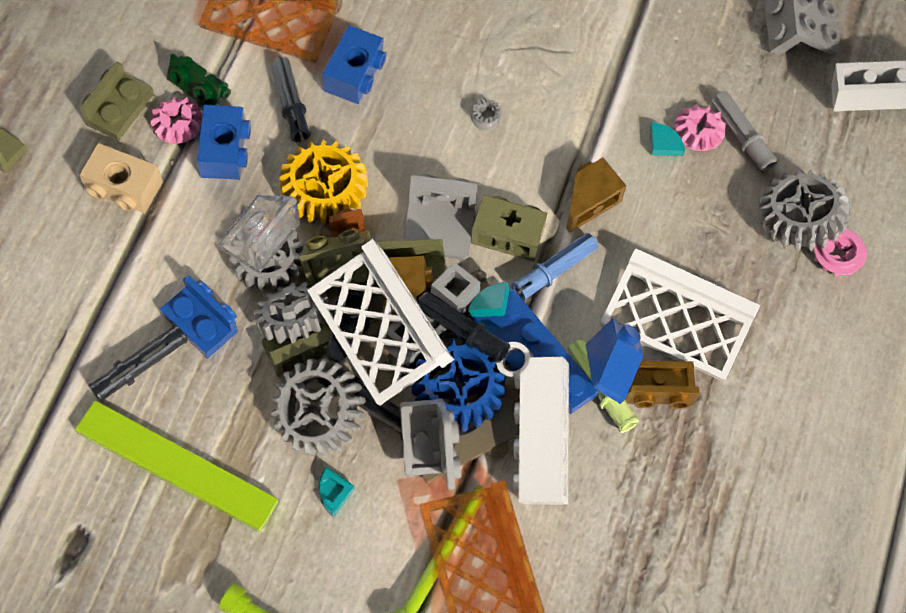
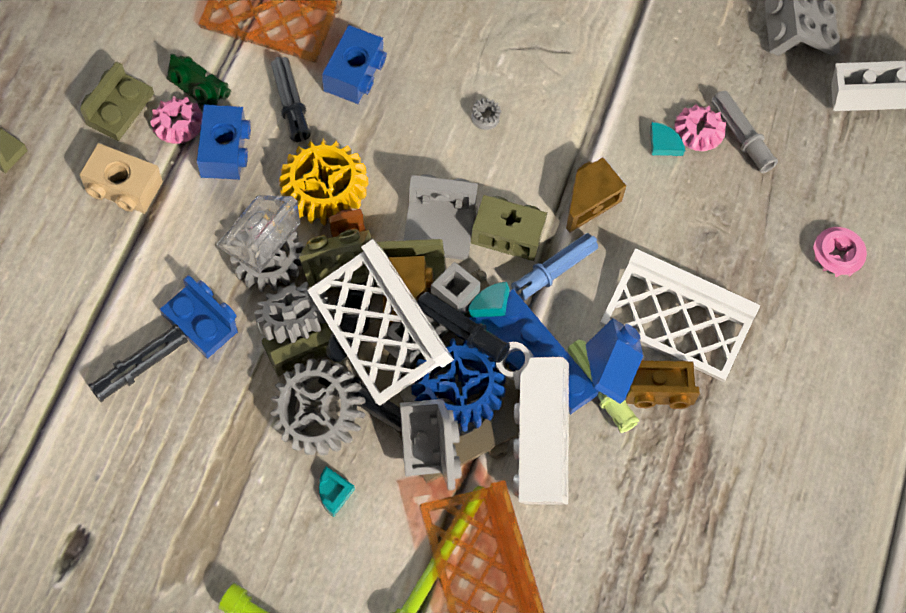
lime tile [75,401,279,533] -> none
light grey gear [759,169,850,252] -> none

